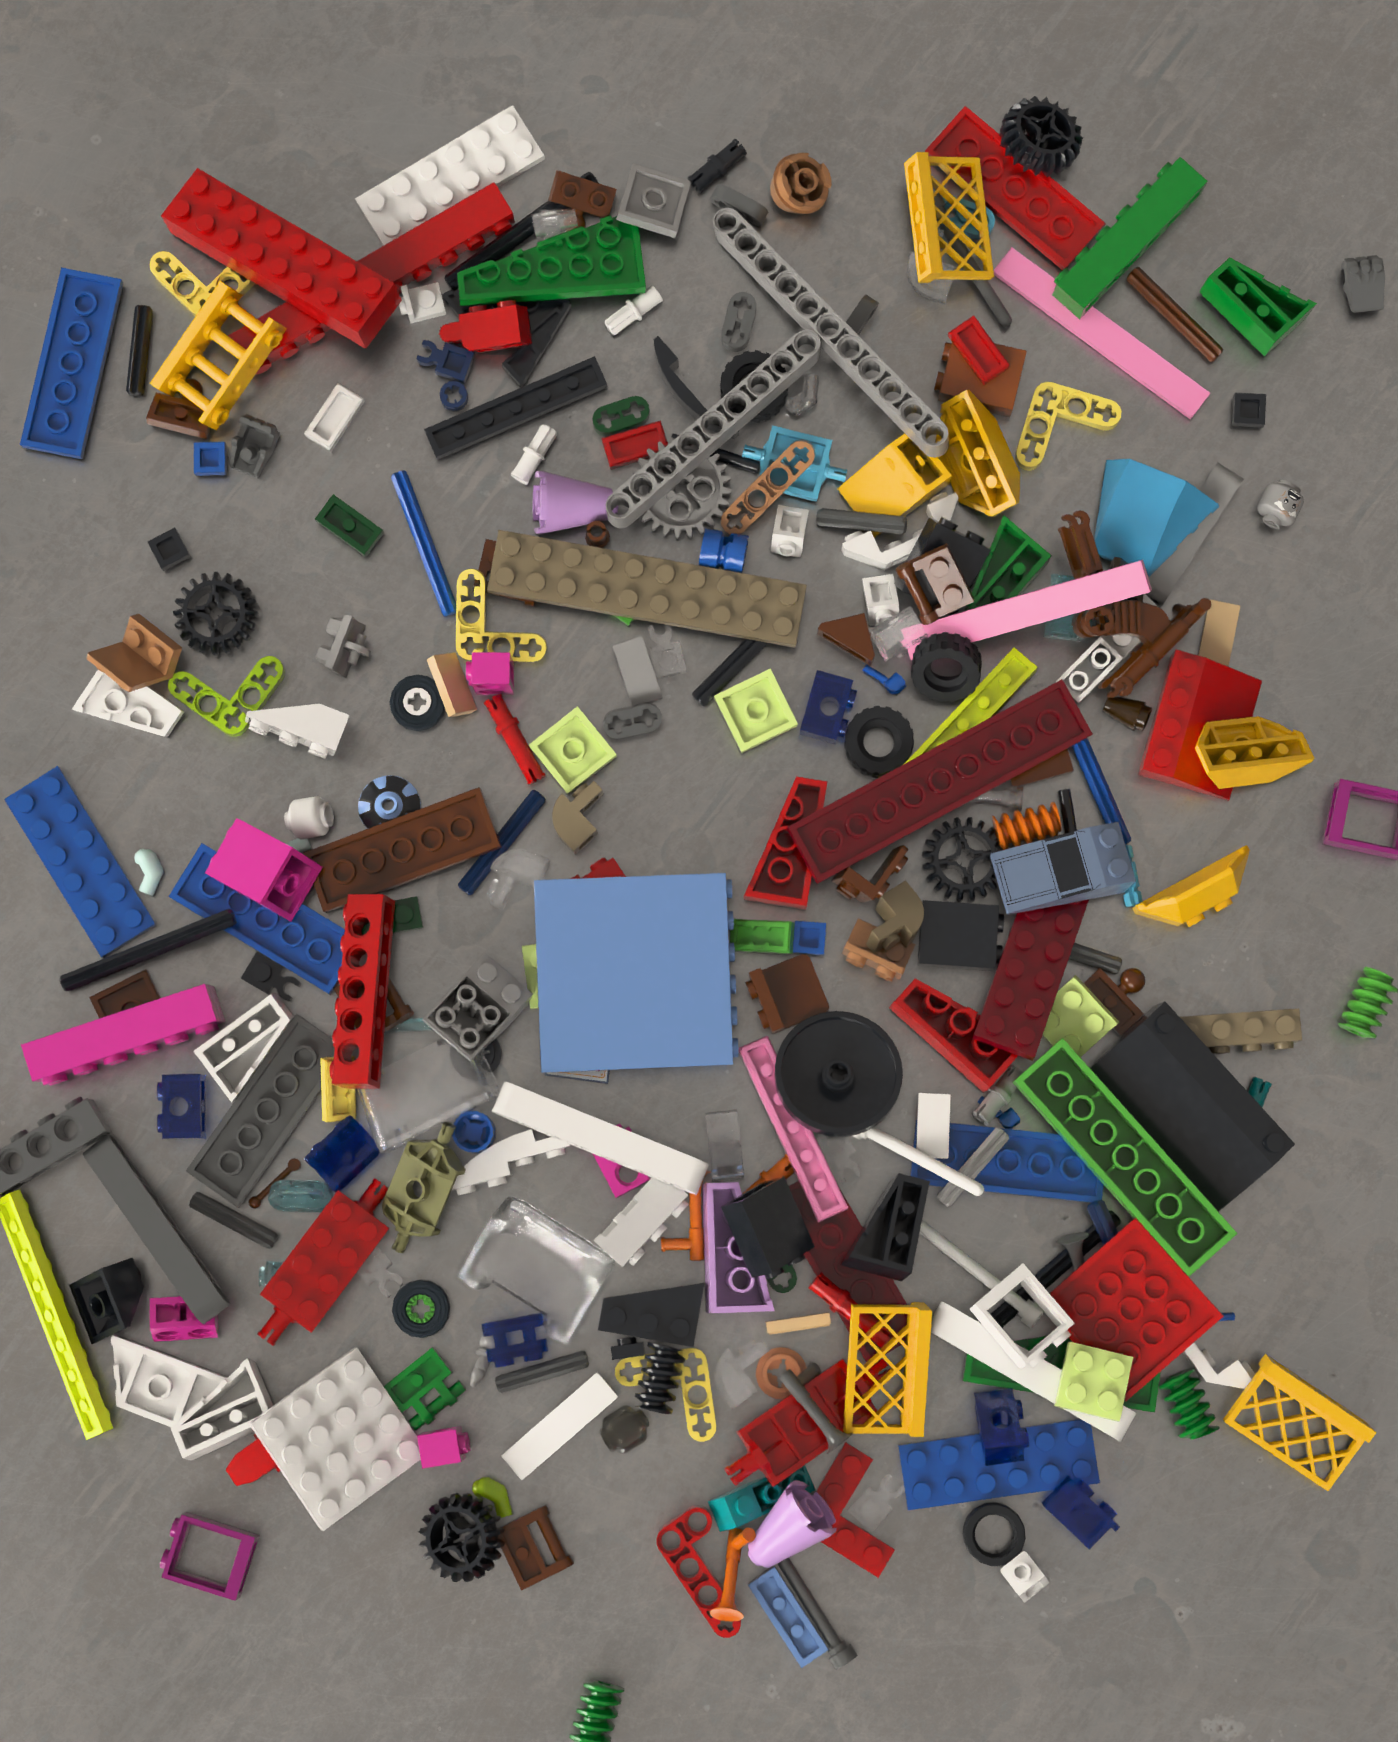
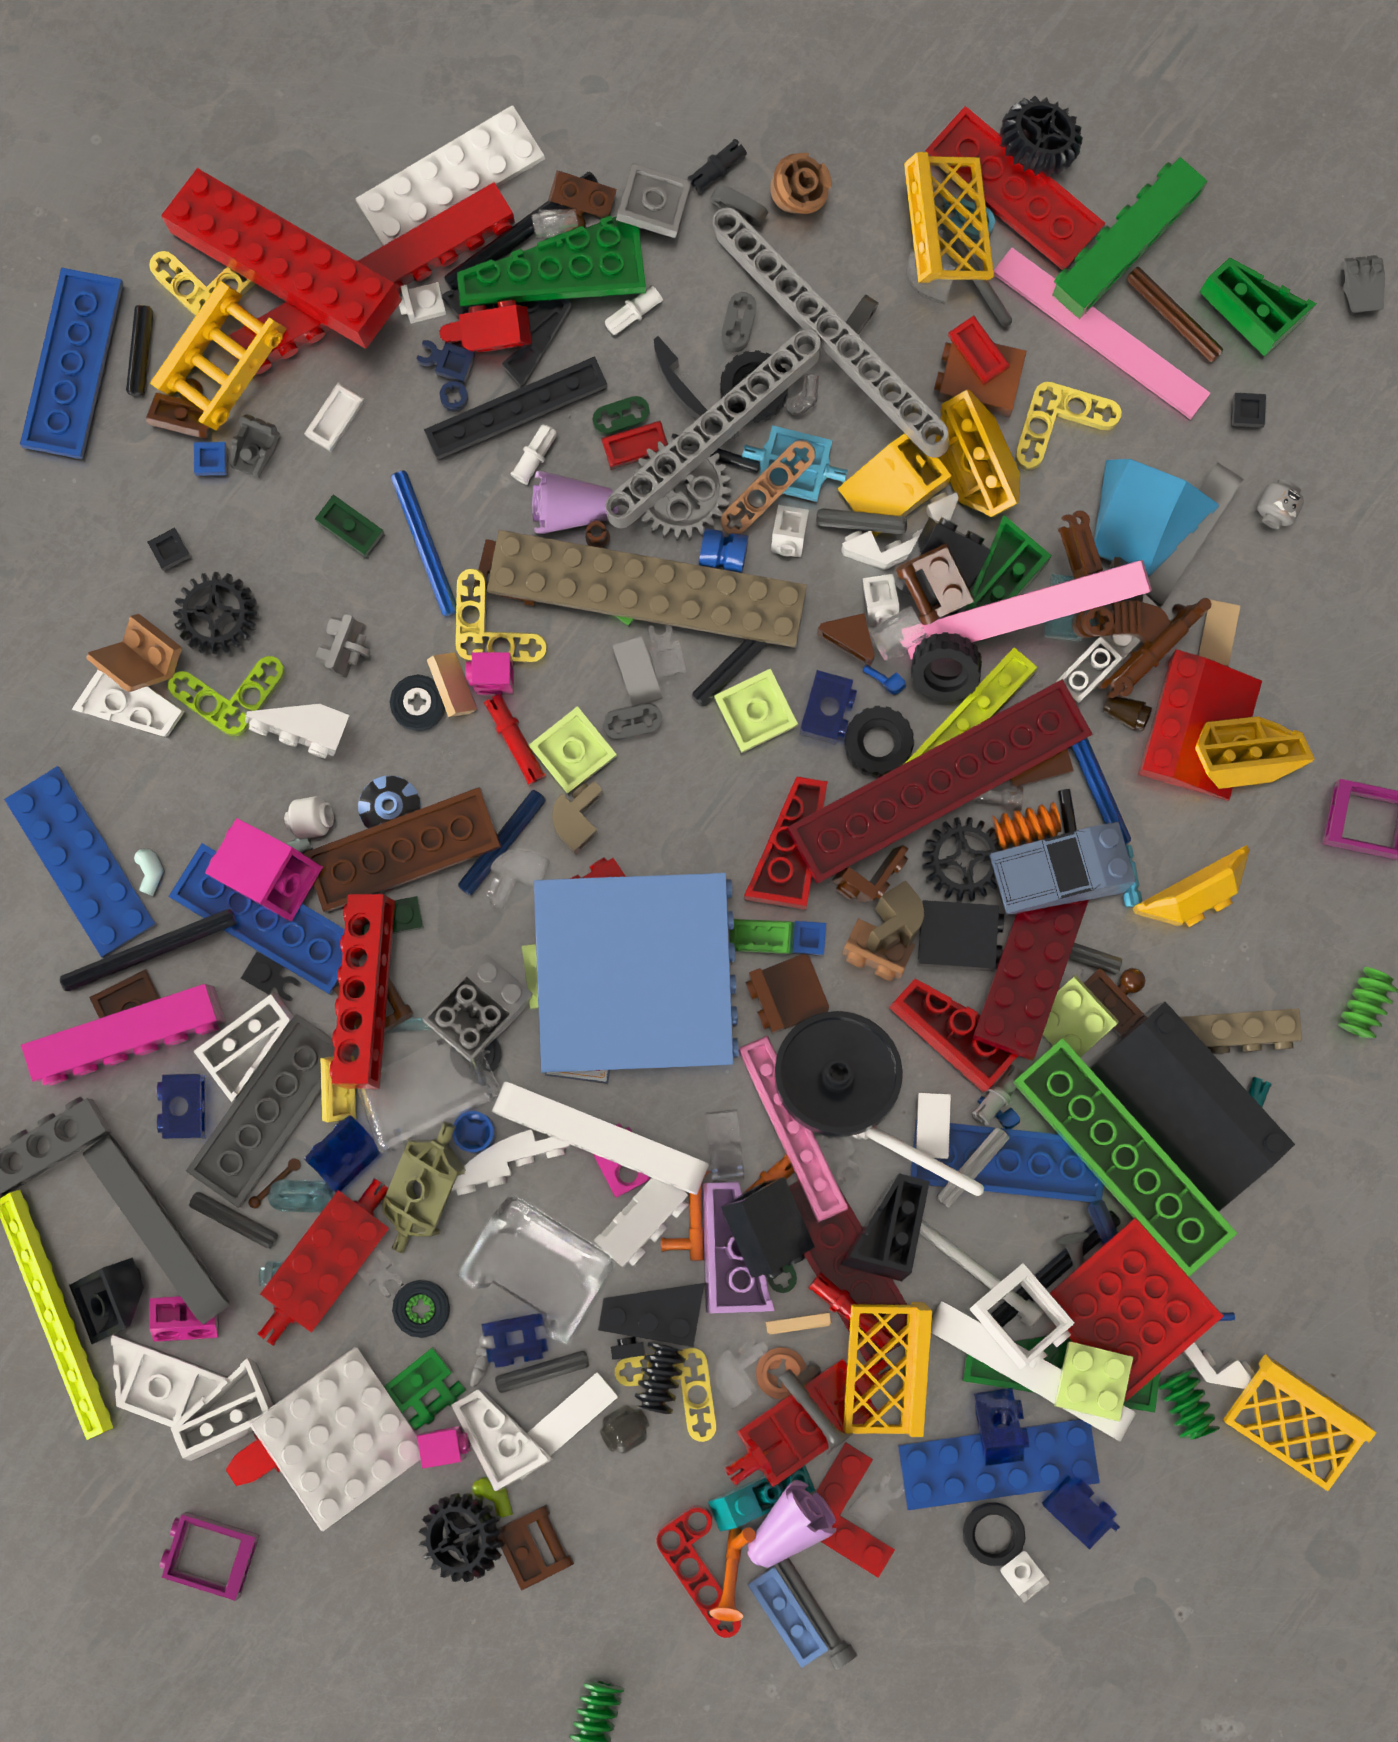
none -> white wing [451,1389,553,1491]

